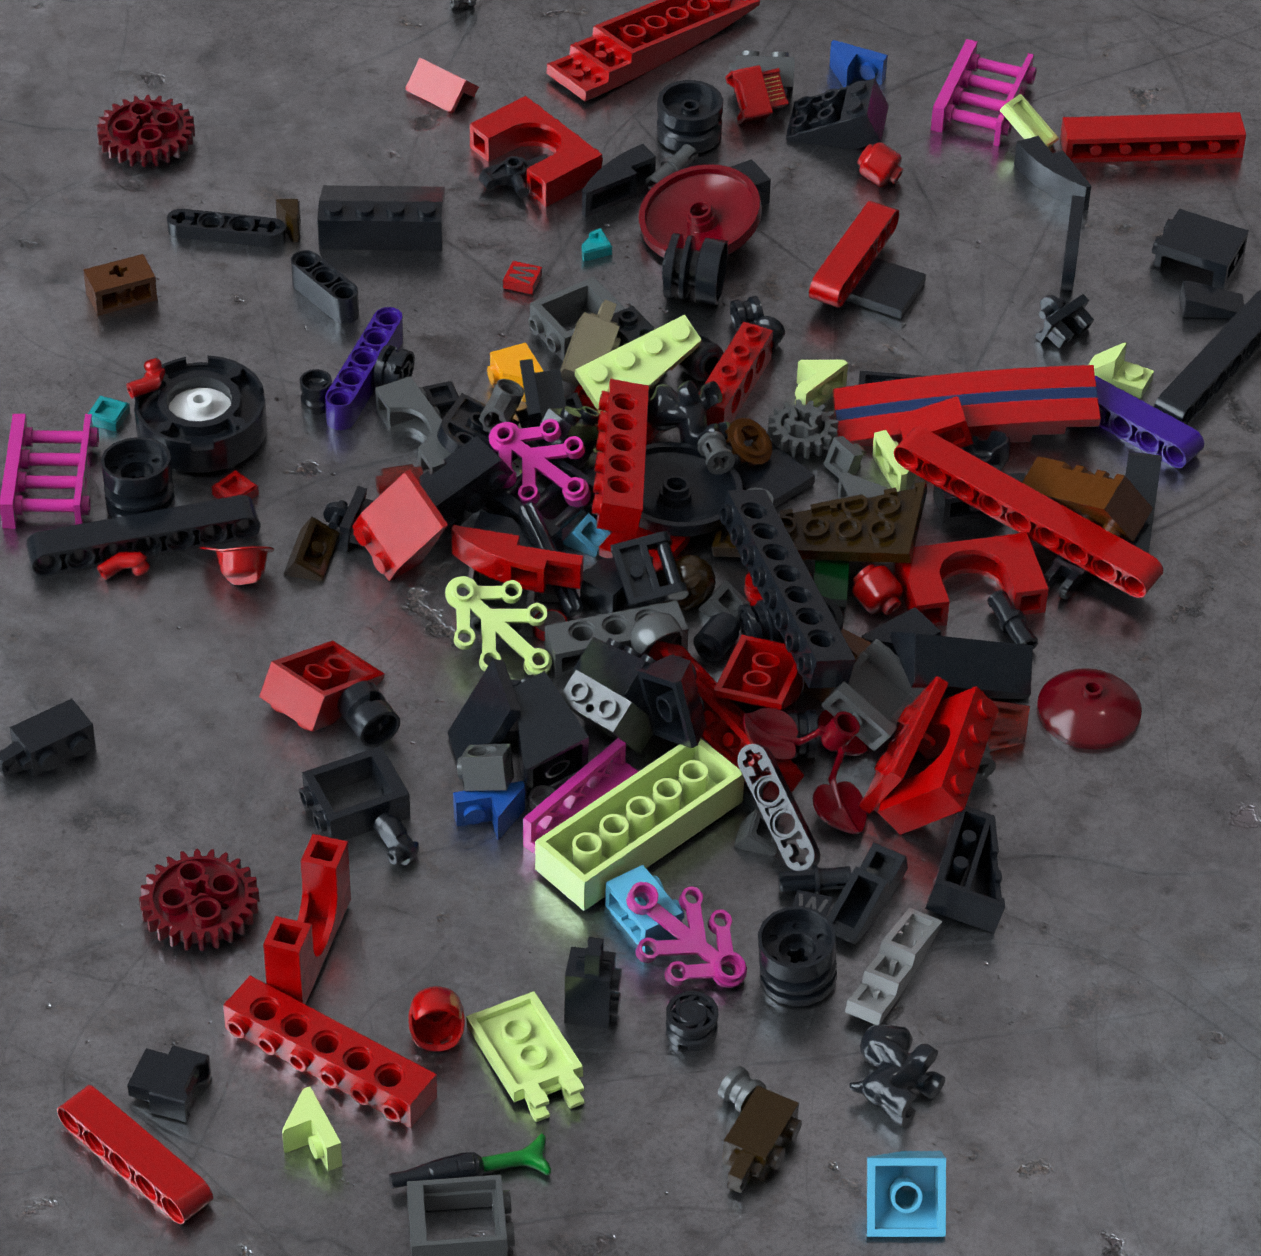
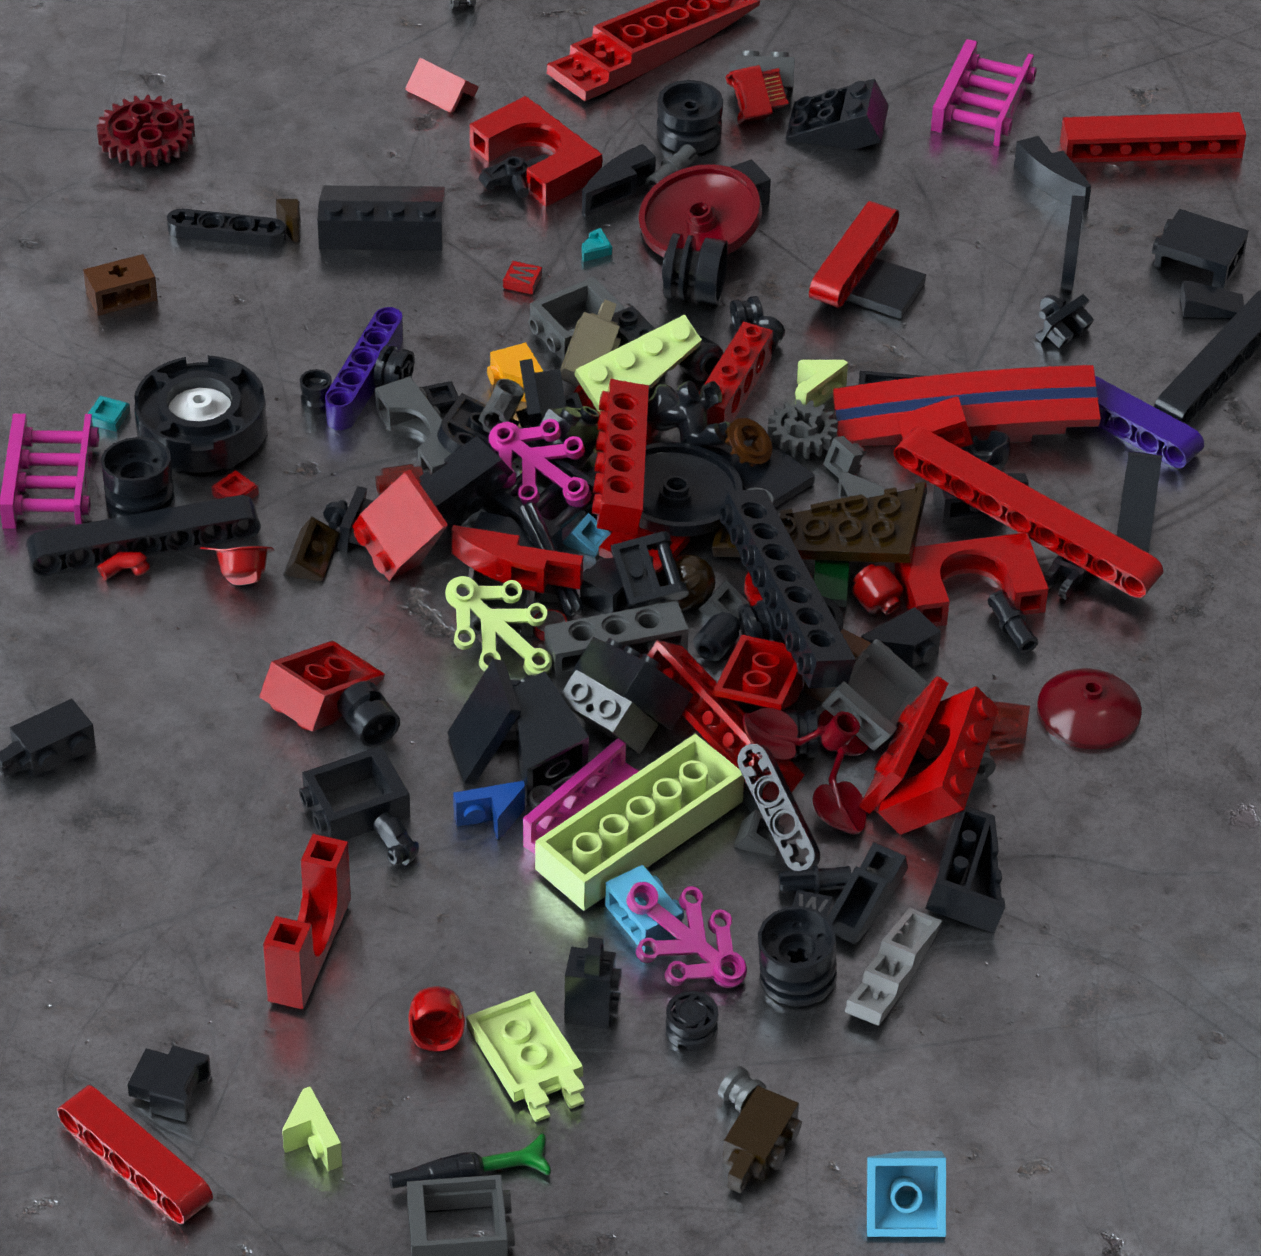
red arm [126,358,166,399] -> none
dark red gear [139,849,260,951] -> none
red brick [223,975,437,1128] -> none
black beam [291,250,359,324] -> none
dark grey brick [457,744,514,791] -> none
dark grey hair [631,612,683,655] -> none
black slope [637,654,707,748] -> none
dark grey bush [697,431,735,474] -> none
blue slope [829,40,888,87] -> none
black animal [849,1024,945,1127] -> none
red head [857,142,904,187] -> none
yellowish green slope [872,430,918,492] -> none
black slope [890,631,1033,699] -> none
yellowish green tile [1000,94,1059,148] -> none
reddish brown wedge [1022,456,1153,542] -> none
yellowish green slope [1089,342,1154,399] -> none

